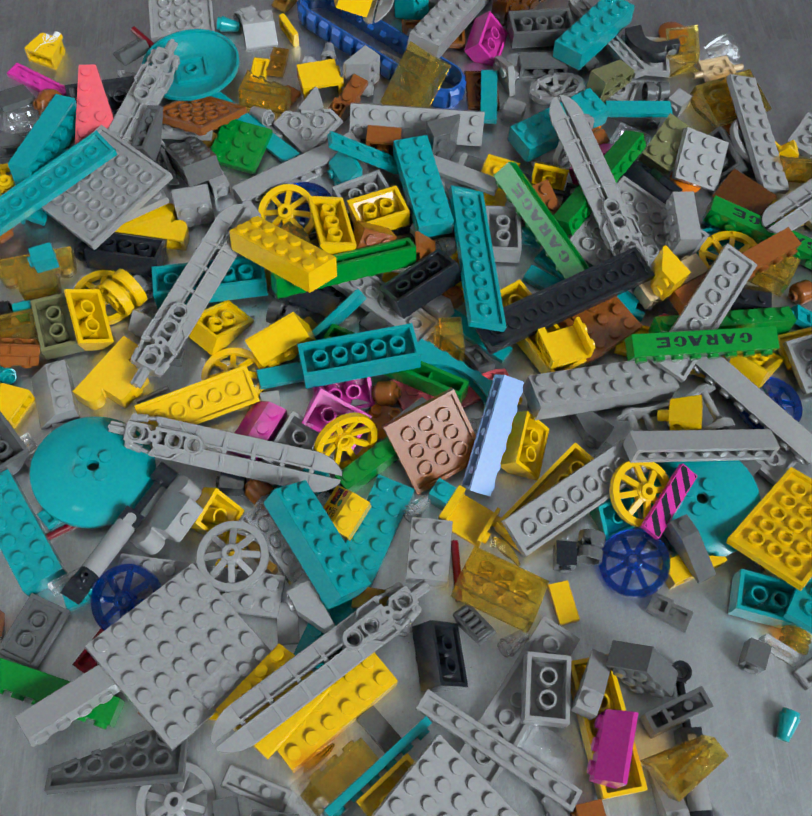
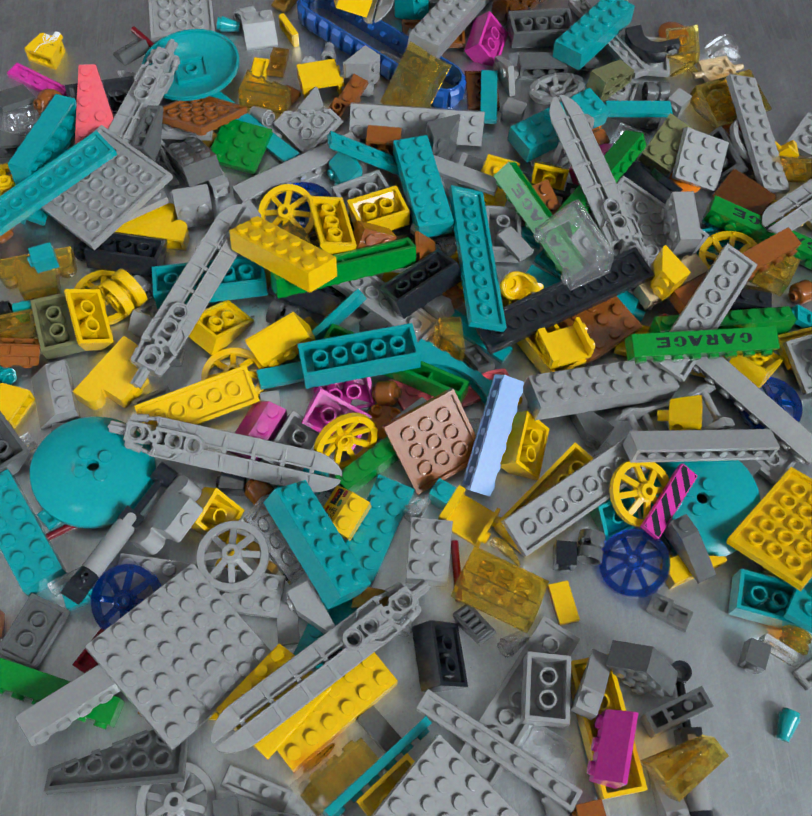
none -> light grey tile [497,226,534,262]
none -> yellow hair [500,271,544,301]
none -> clear windscreen [534,200,614,291]

